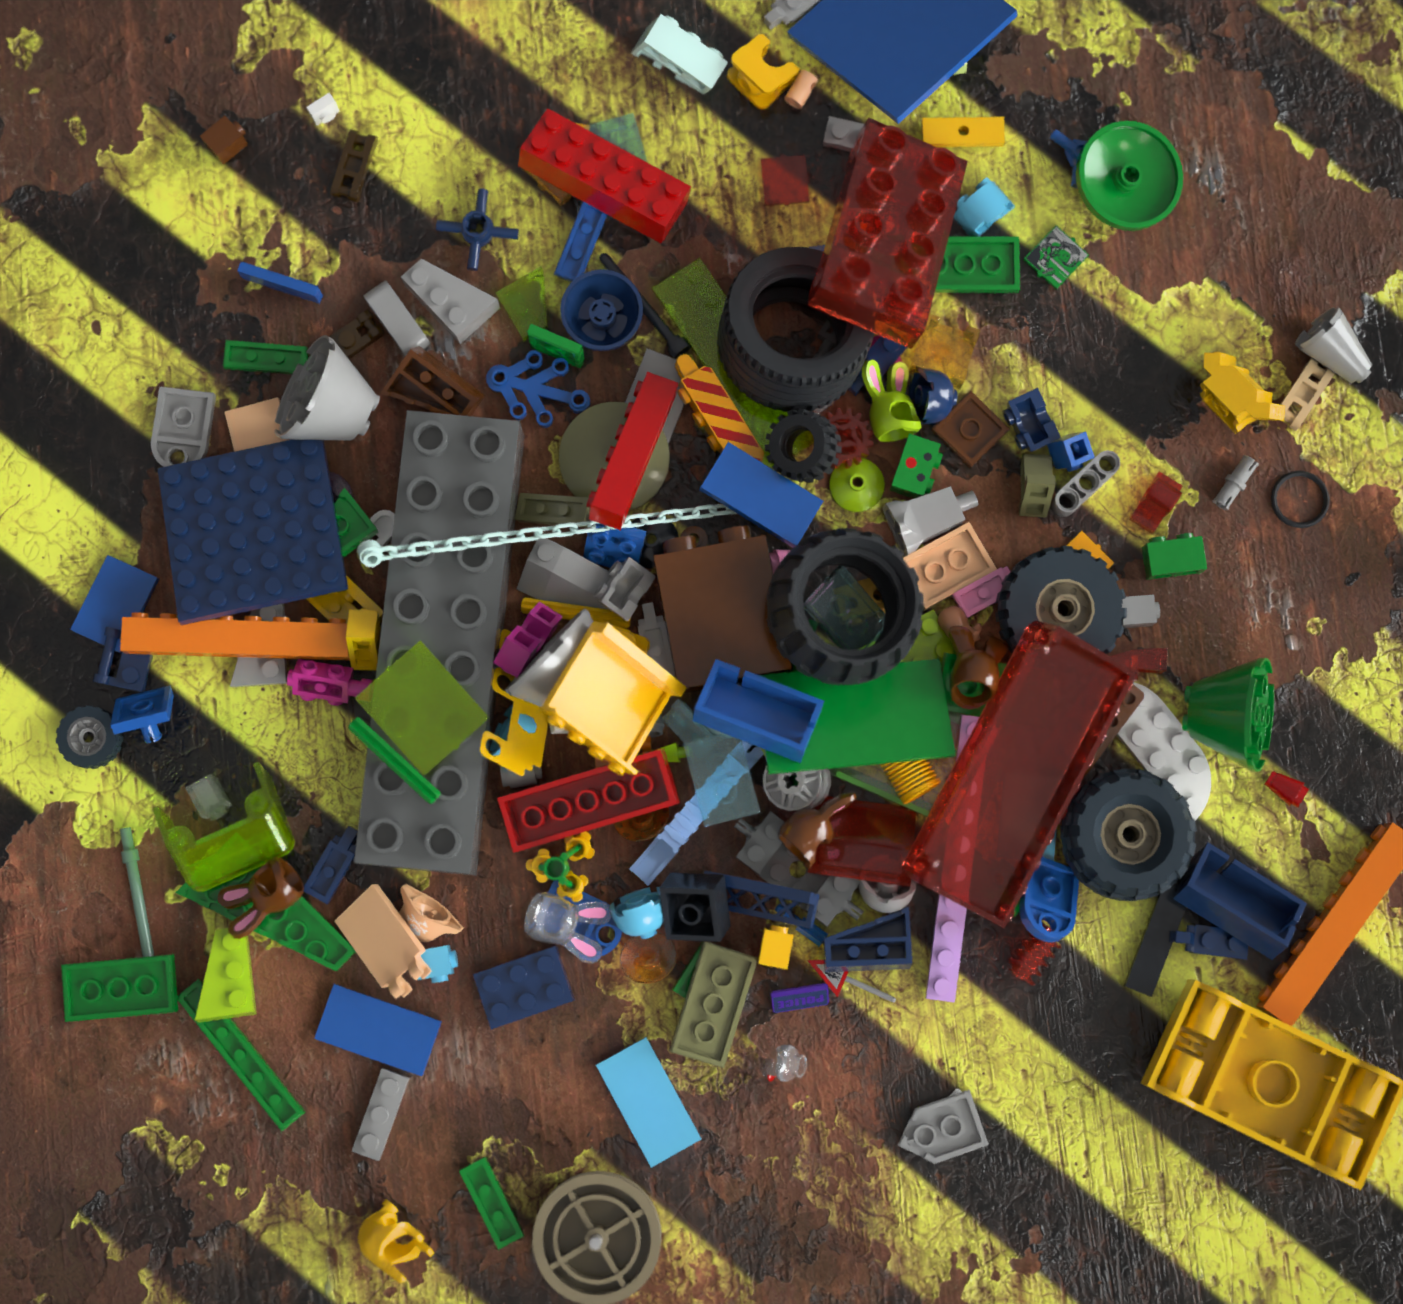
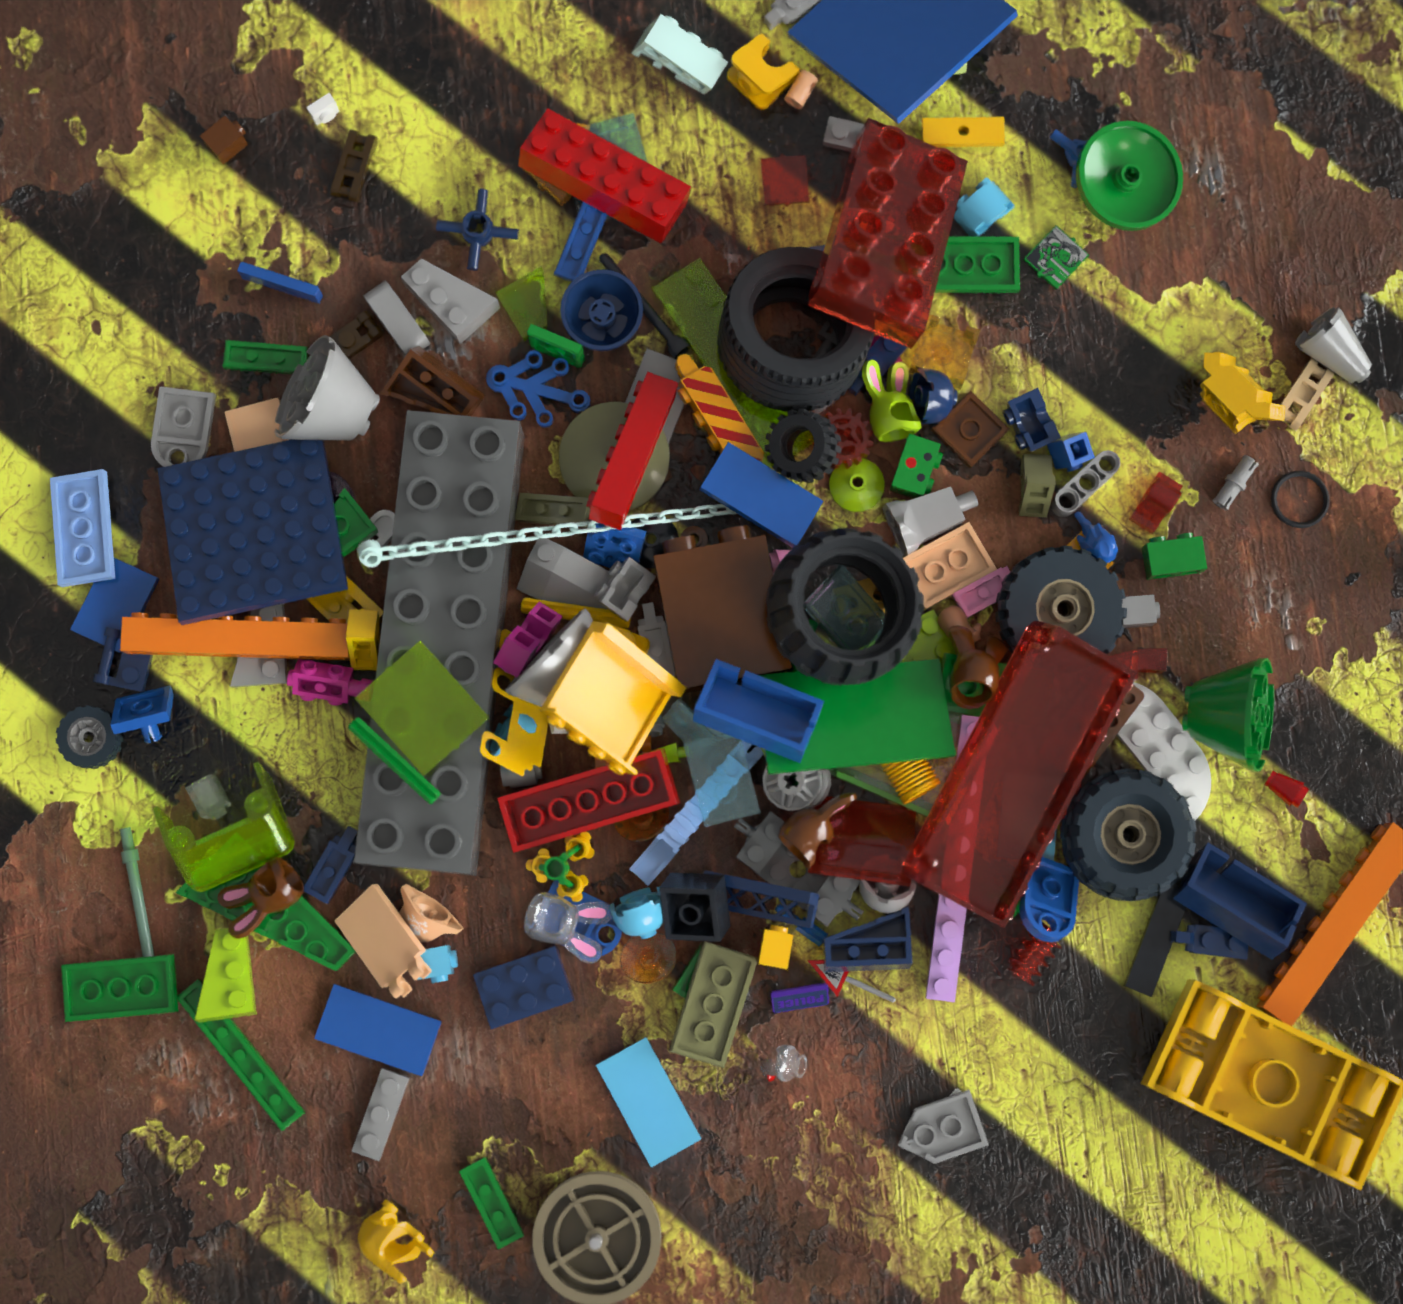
none -> light blue plate [50,469,115,587]
none -> blue piece [1074,511,1118,563]

